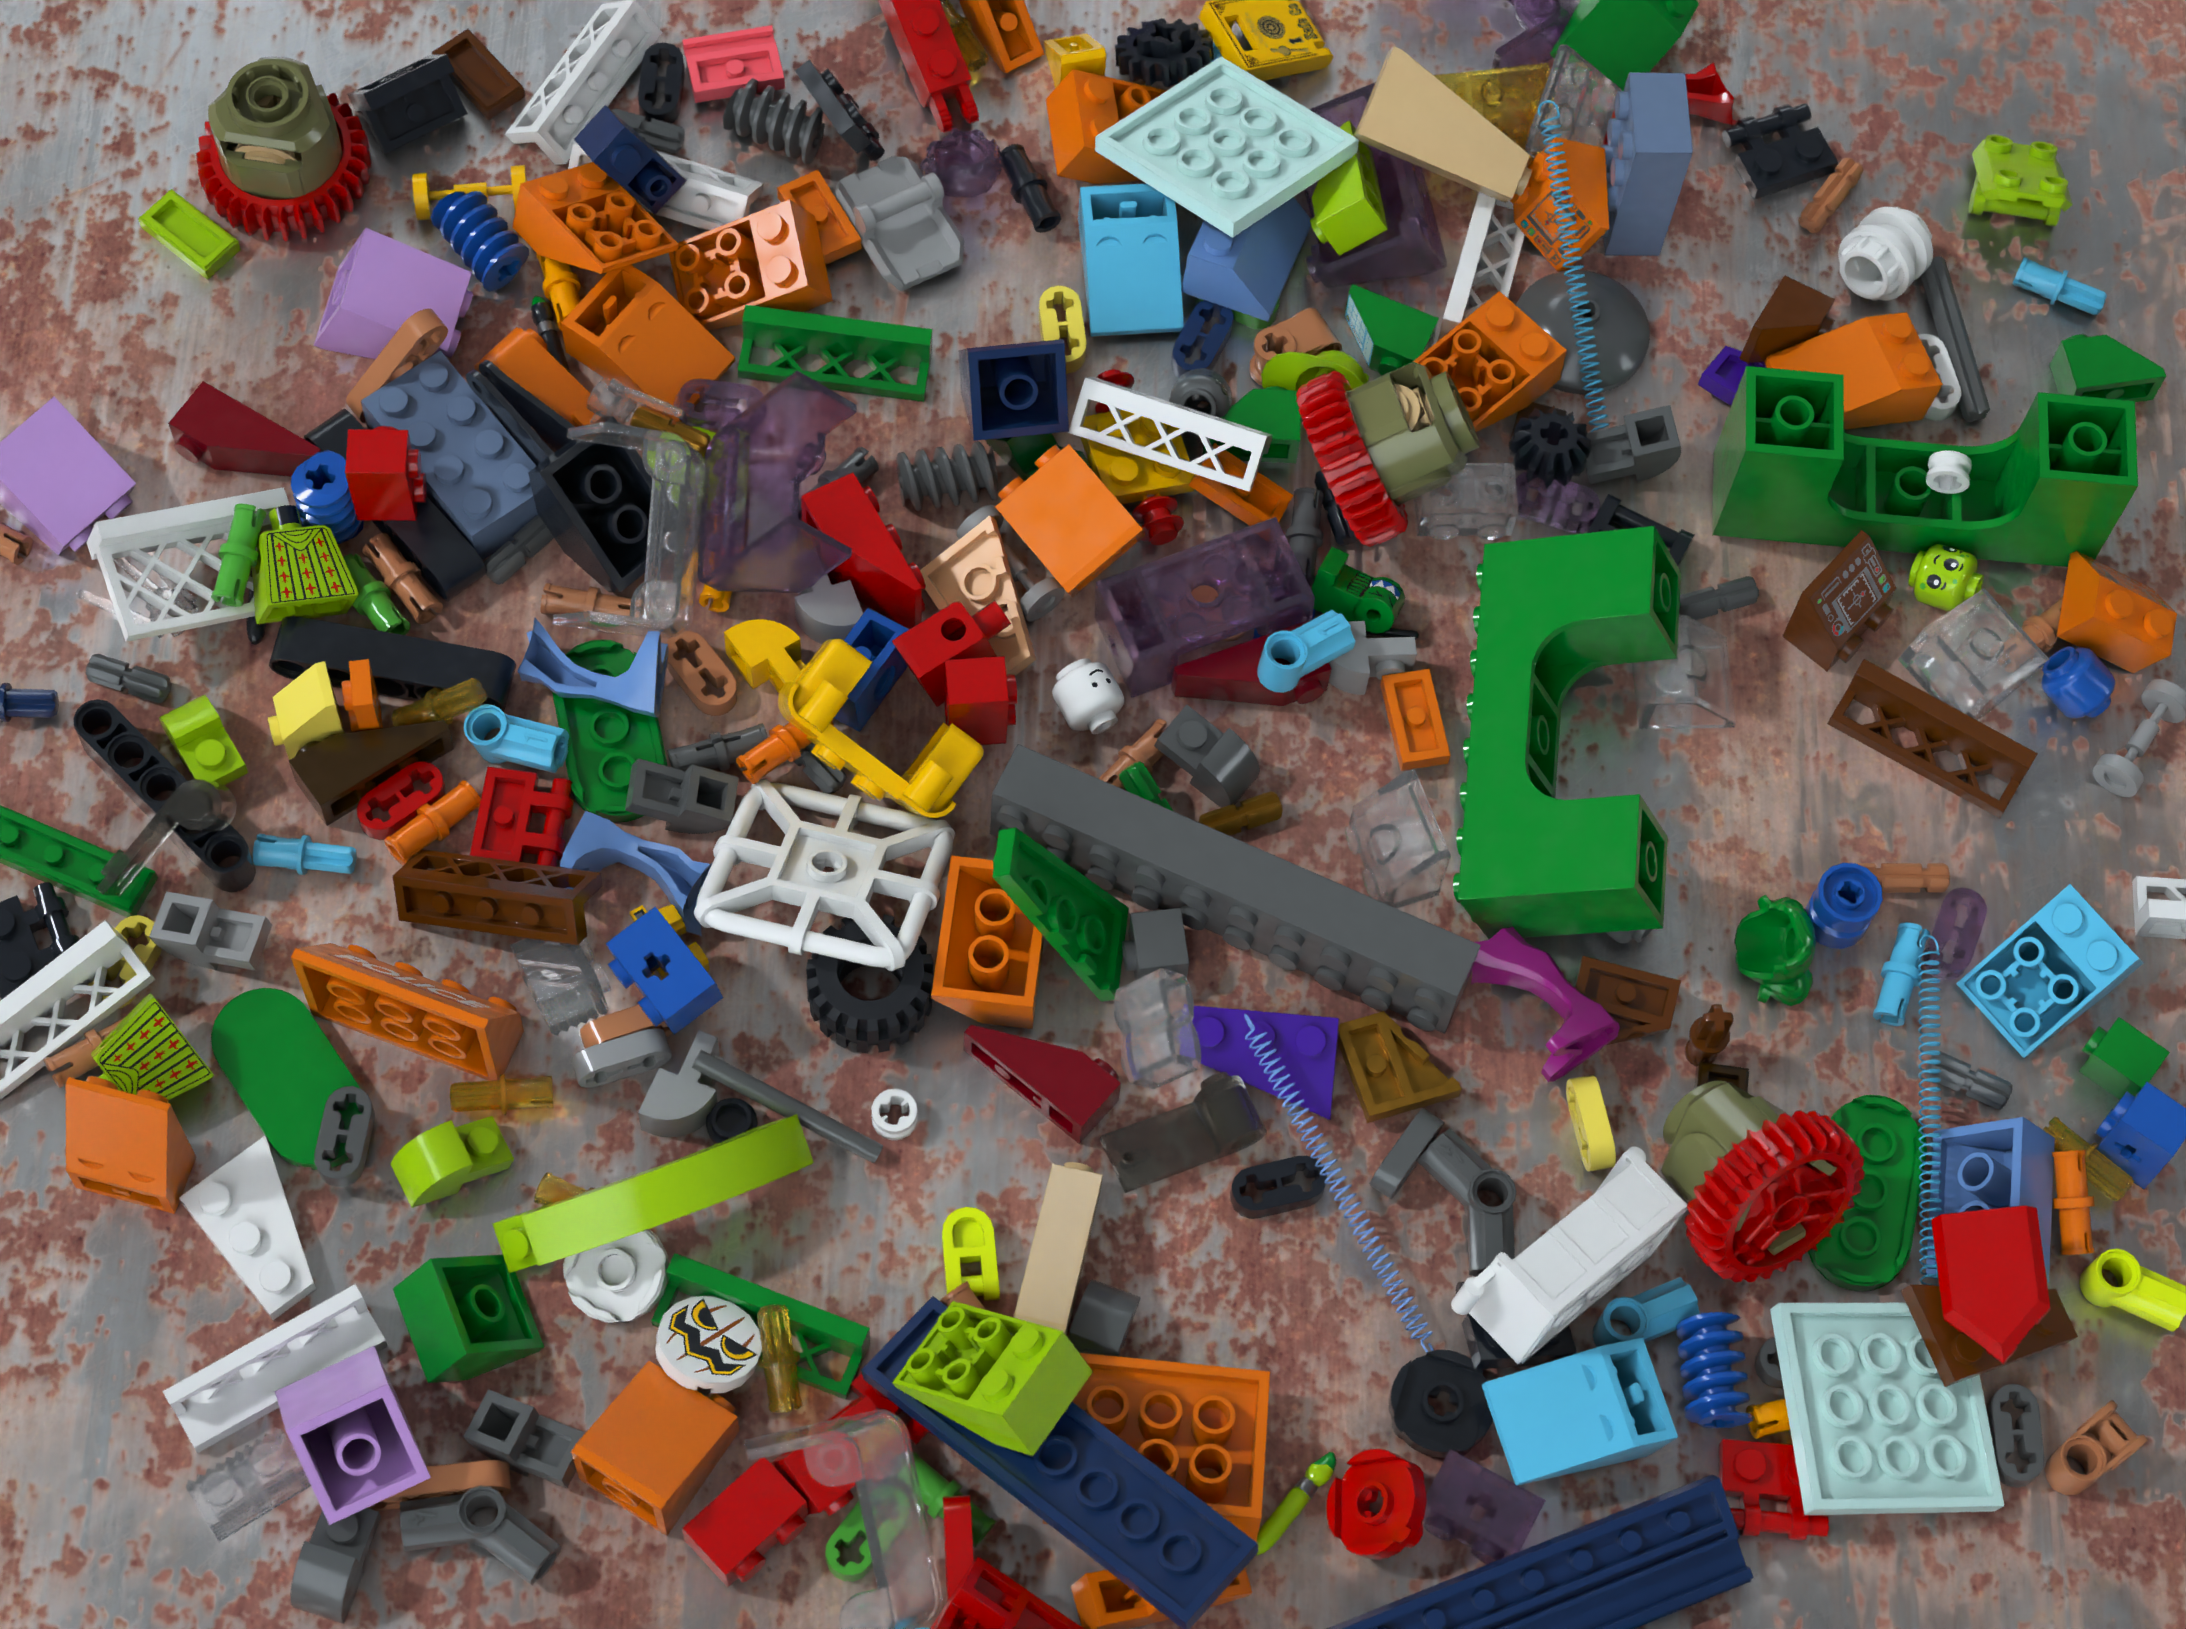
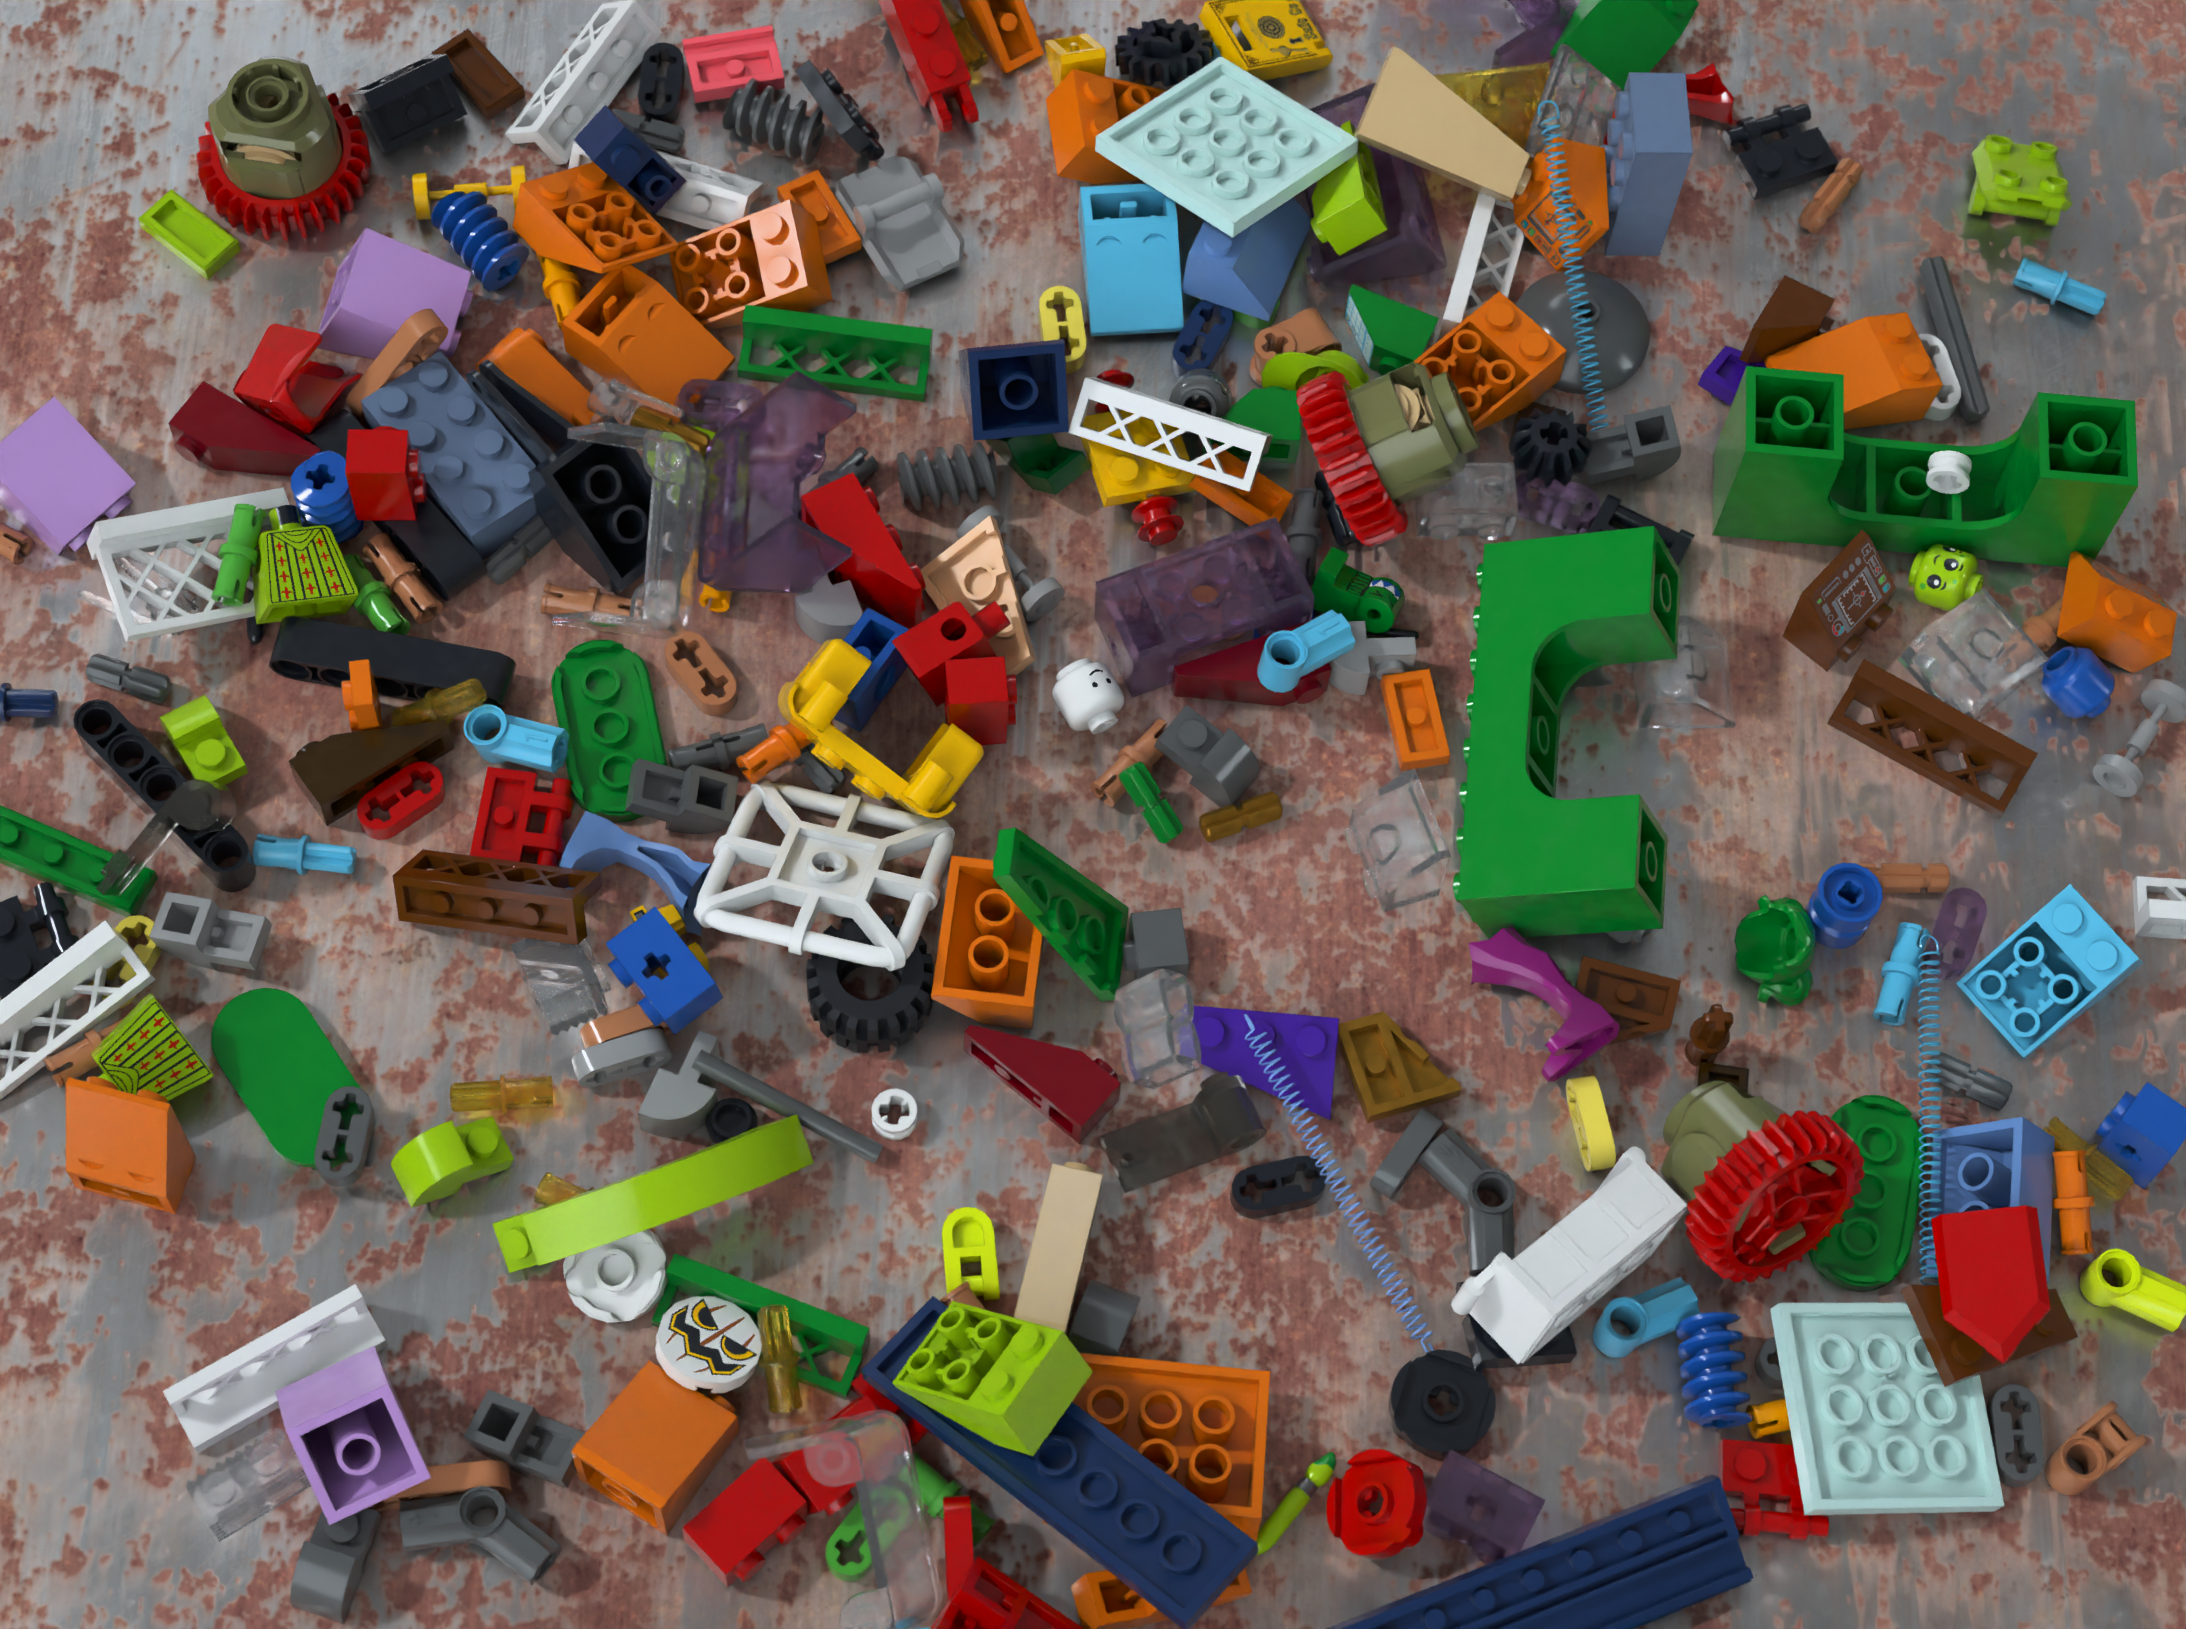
white wing [179,1135,316,1320] -> none
light yellow slope [268,661,345,760] -> none
orange slope [291,943,524,1084] -> none
orange pin [384,780,481,865] -> none
green slope [393,1254,544,1383] -> none
medium blue animal [517,618,669,718] -> none
black piece [531,296,571,374] -> none
yellow brick [724,619,805,692] -> none
clear purple hair [920,128,1002,198] -> none
dark grey brick [990,744,1481,1034] -> none
orange slope [995,444,1145,598] -> none
black pin [997,144,1061,233] -> none
medium azure slope [1481,1337,1678,1486] -> none
dark grey piece [1679,576,1759,622] -> none
white piece [1838,207,1933,301] -> none
green slope [2049,334,2166,402] -> none
green brick [2079,1017,2170,1100] -> none
none -> red piece [233,324,363,434]

